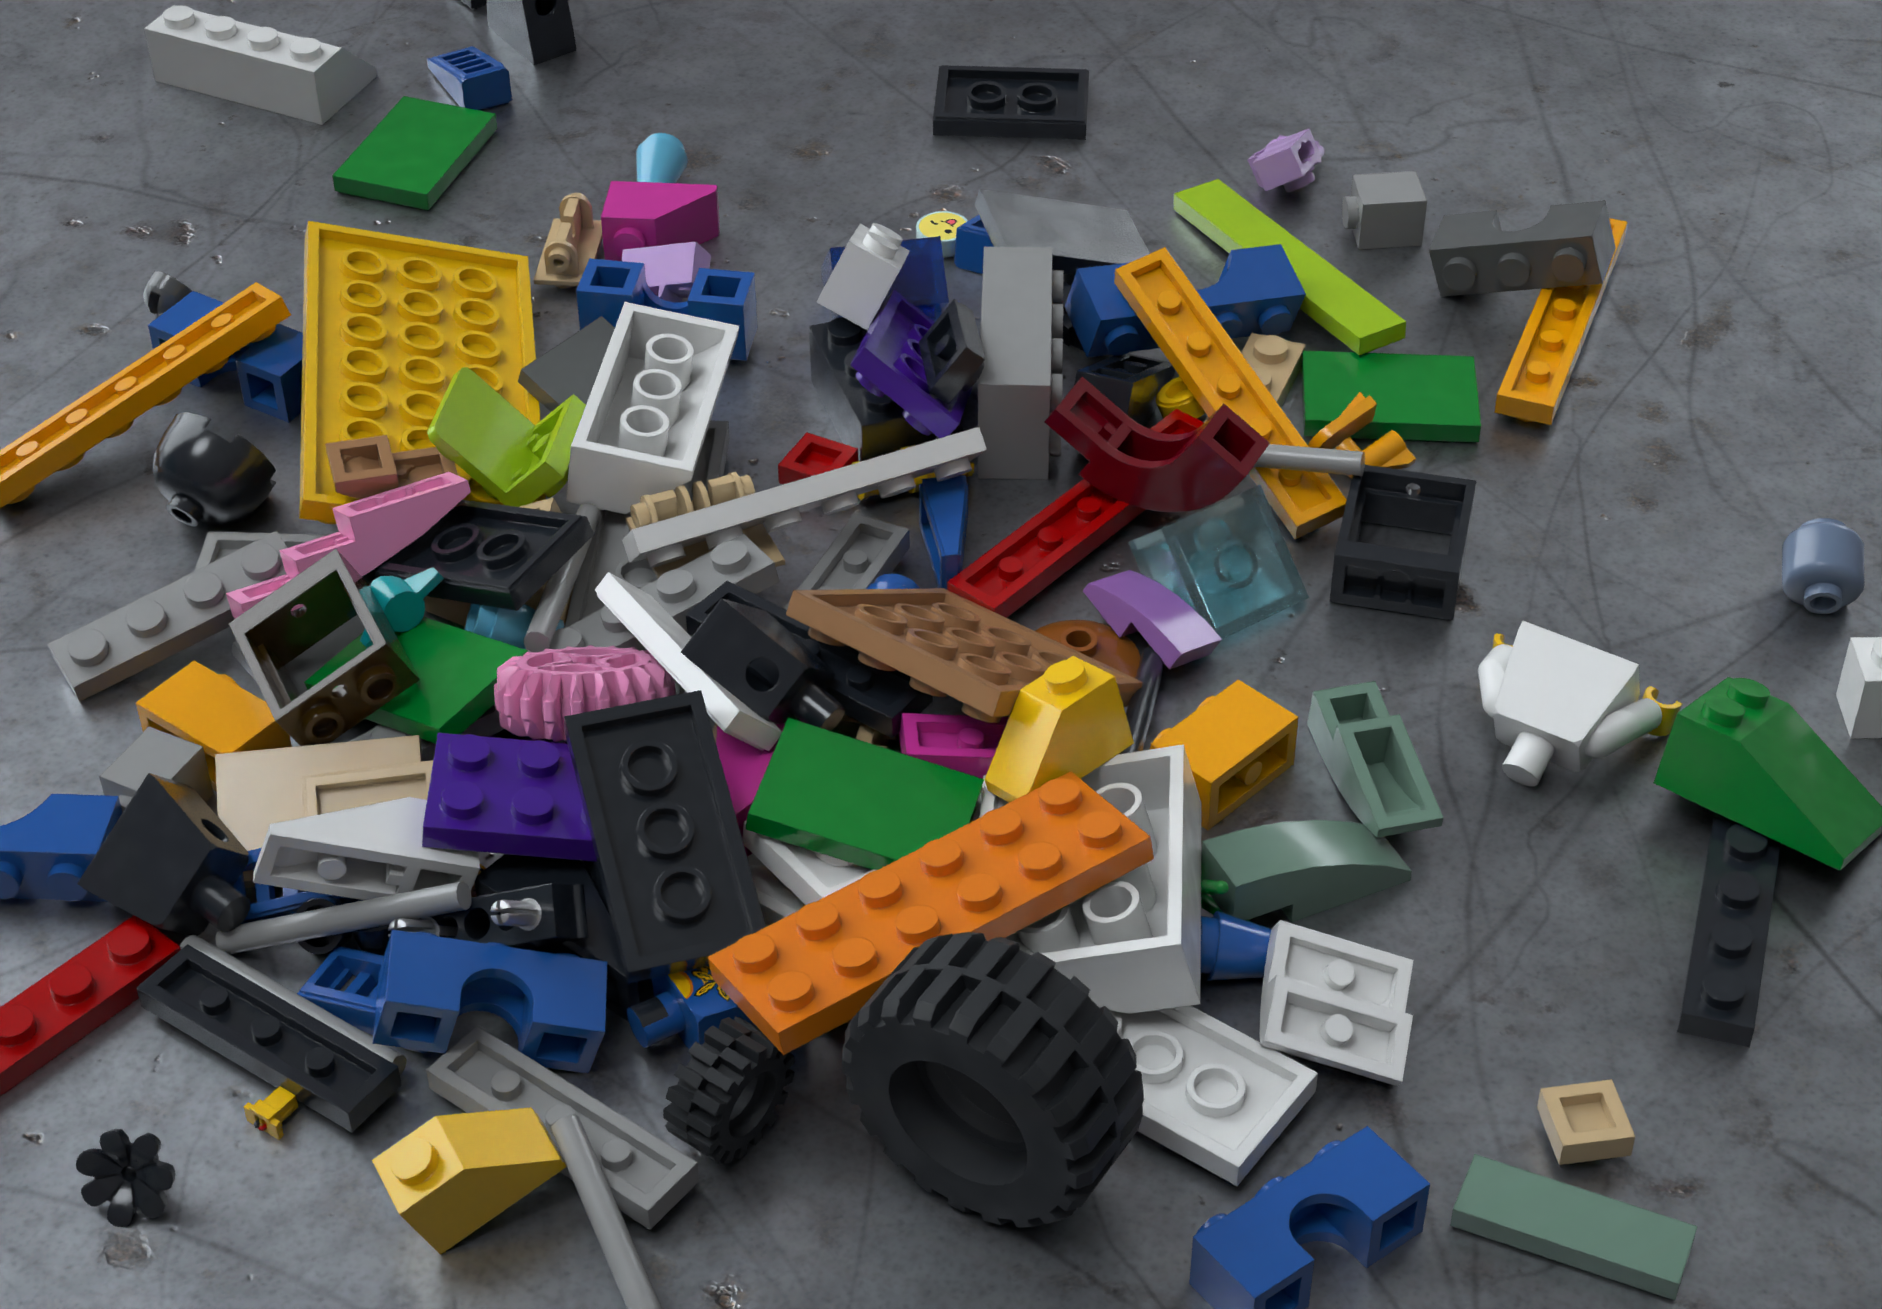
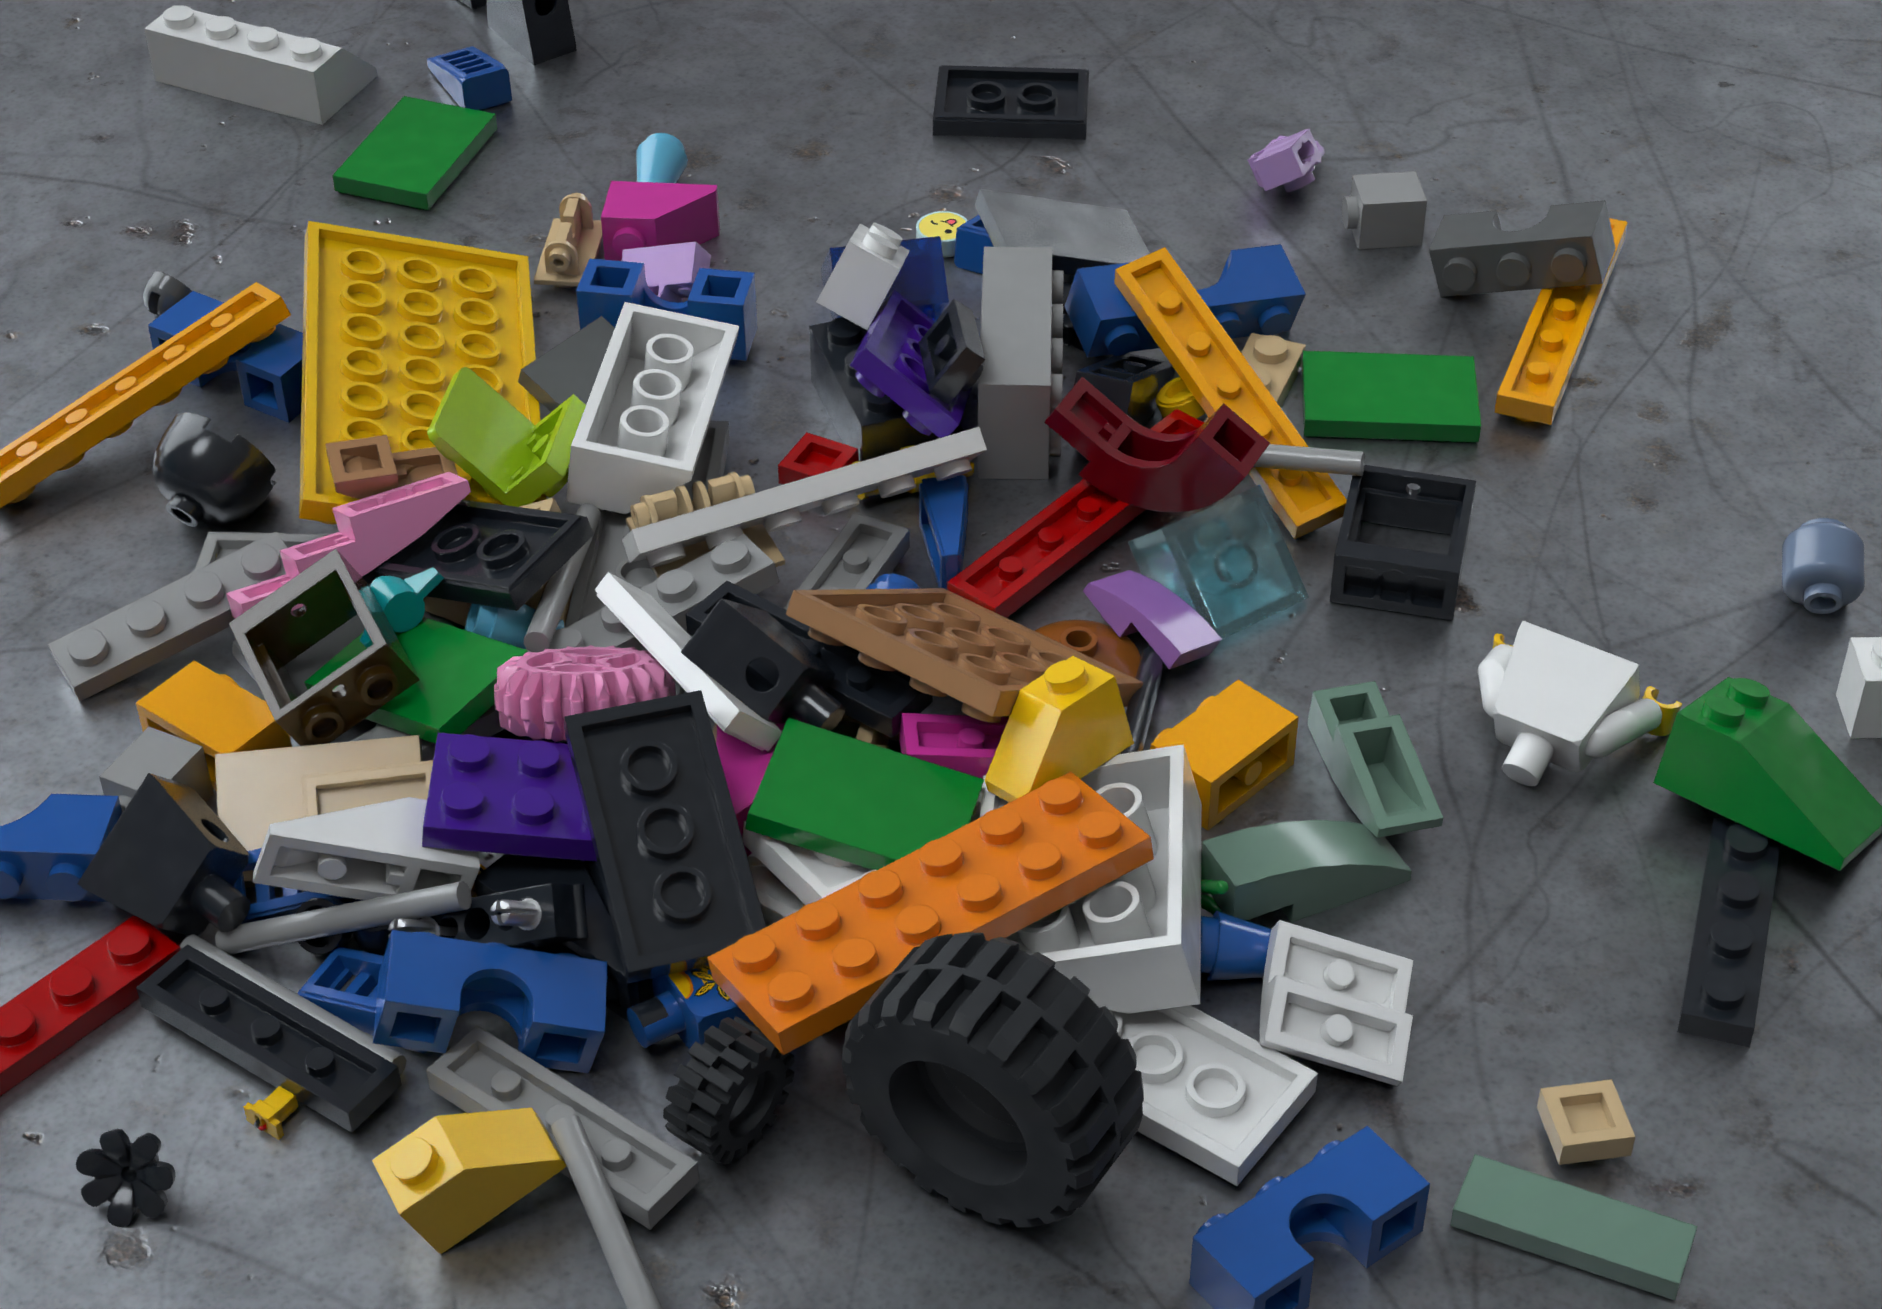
lime tile [1174,179,1406,355] -> none
light orange piece [1308,392,1416,479] -> none

